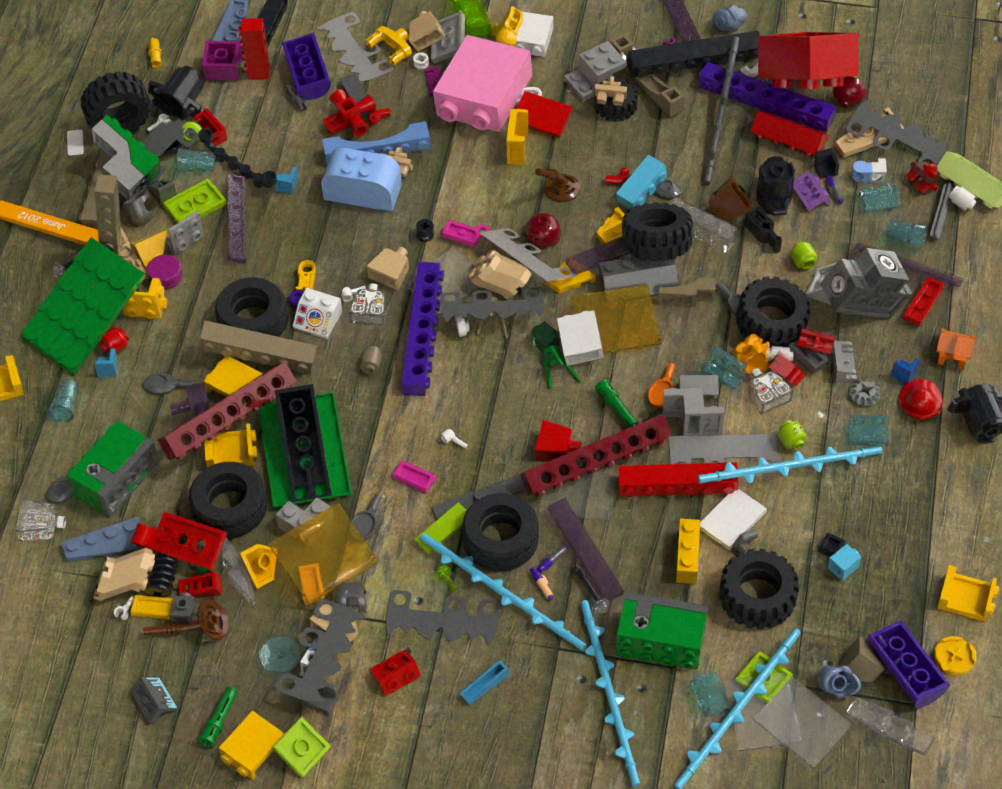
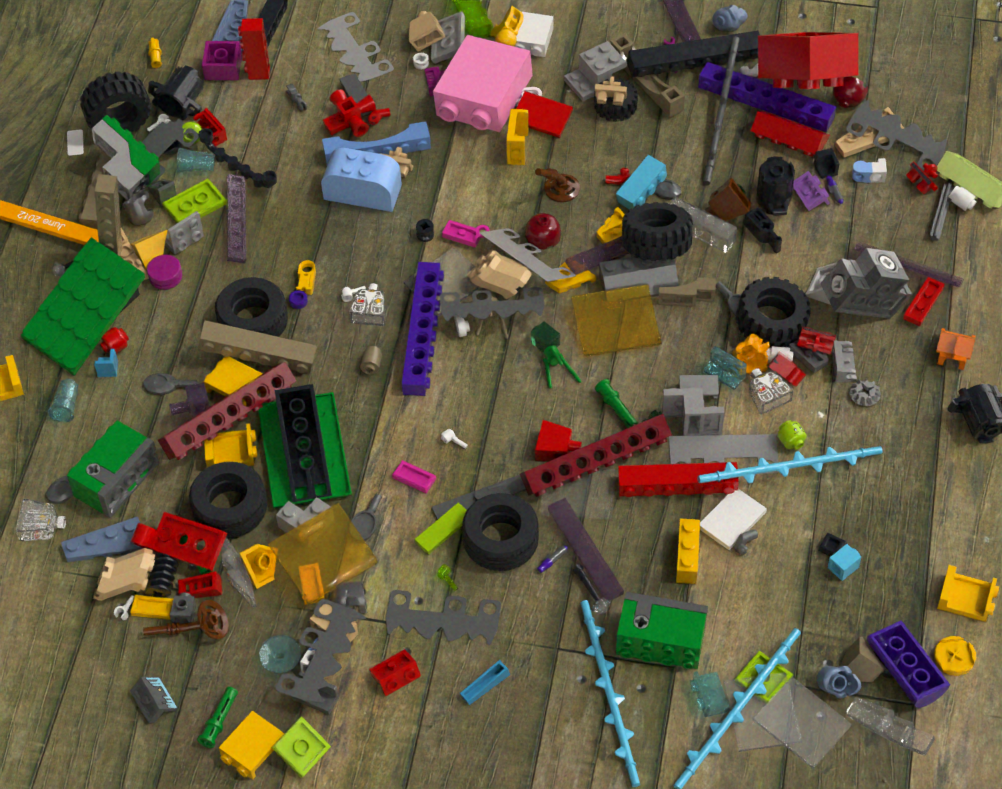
yellow bracket [123,278,167,319] -> none
dark azure panel [275,167,299,194] -> none
dark purple brick [282,33,331,100] -> none
white slope [293,288,342,339] -> none
yellow connector [364,26,412,66] -> none
tan torso [367,247,409,291] -> none
medium azure plant [420,533,587,651] -> none
piece [530,567,553,600] -> none
white brick [557,310,604,366] -> none
orange piece [648,363,676,408] -> none
black tyre [719,549,799,630] -> none
lime head [790,242,817,270] -> none
clear light blue bracket [848,414,889,446] -> none
clear light blue bracket [859,183,901,212] -> none
clear light blue plant [886,219,928,249] -> none
blue panel [891,358,920,384] -> none
red hat [899,379,943,421] -> none

